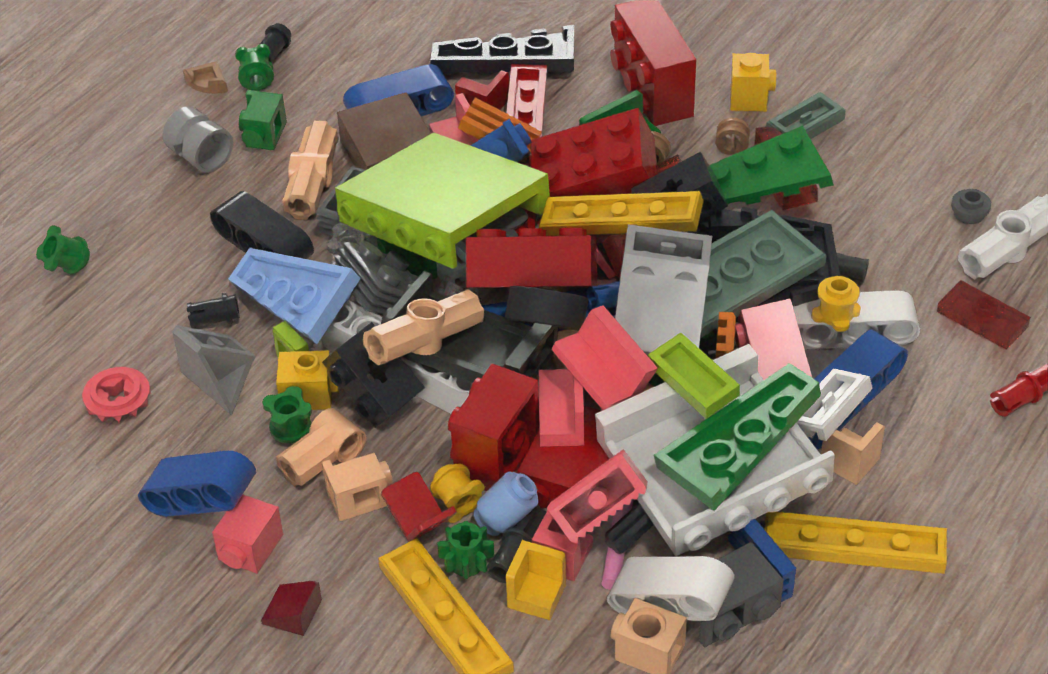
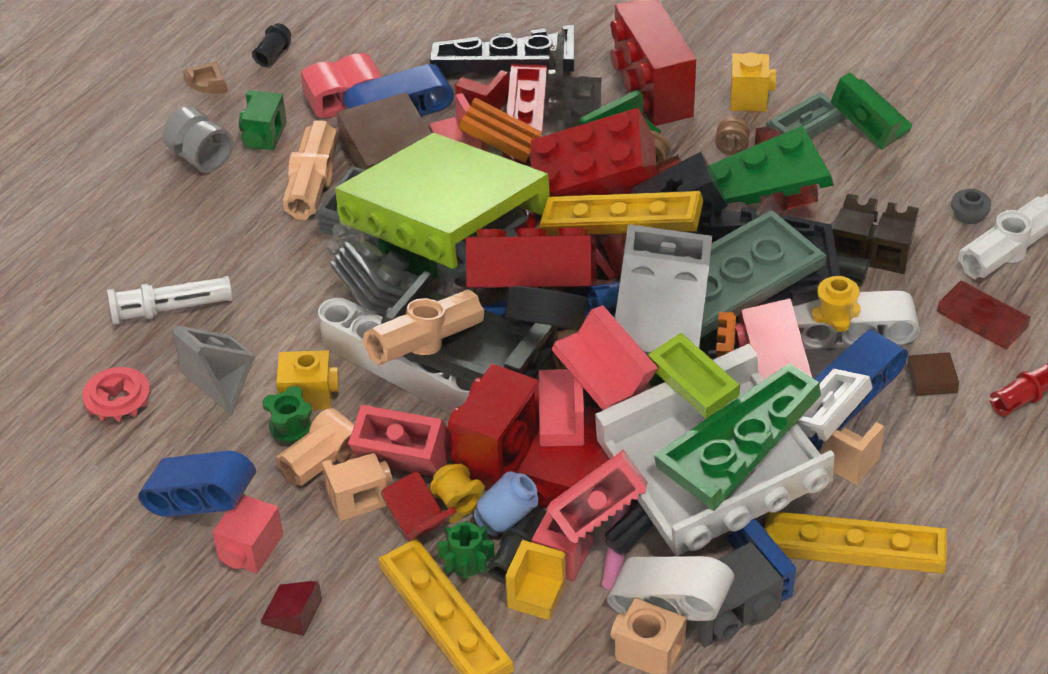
green brick [36,225,90,275] -> none
black pin [187,293,240,328] -> none
black beam [210,191,314,259] -> none
light blue wing [228,248,361,344] -> none
green brick [235,44,274,91] -> none
lime tile [273,321,309,357] -> none
black brick [322,322,425,428] -> none
blue bracket [470,119,532,163] -> none
none -> white pin [107,276,232,325]
none -> coral brick [301,53,382,118]
none -> coral brick [348,405,452,477]
none -> clear smoke bracket [548,32,602,132]
none -> green panel [830,72,912,150]
none -> dark brown legs [832,194,919,274]
none -> reddish brown tile [907,352,959,396]

